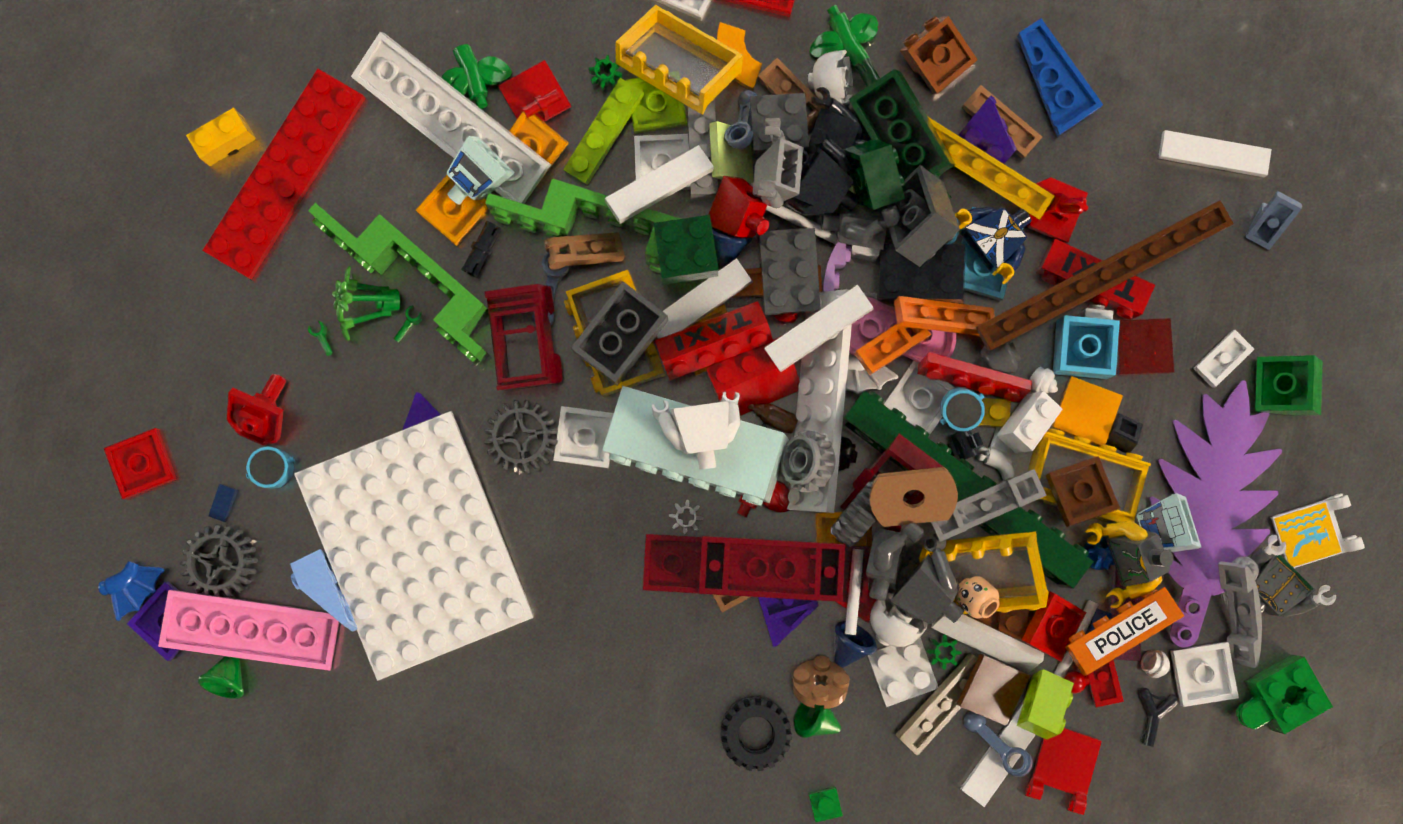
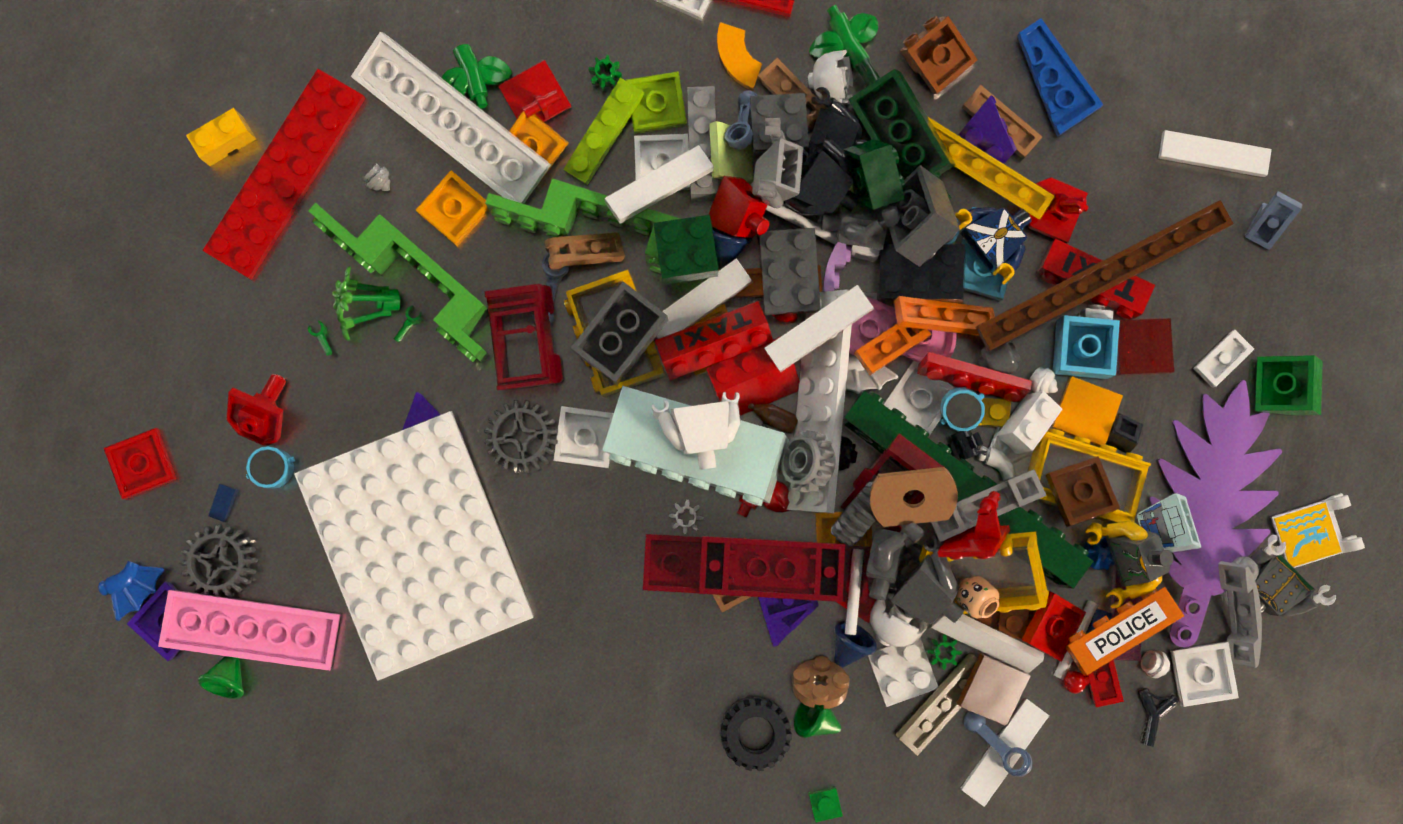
light blue slope [290,549,358,632] -> none
light aqua torso [447,136,515,204] -> none
black pin [461,221,502,277] -> none
window [616,5,743,115] -> none
lime brick [1016,669,1074,740] -> none
red flag [1025,728,1102,815] -> none
green brick [1236,655,1333,734] -> none
none -> light grey plate [362,163,390,191]
none -> red plate [937,491,1010,560]

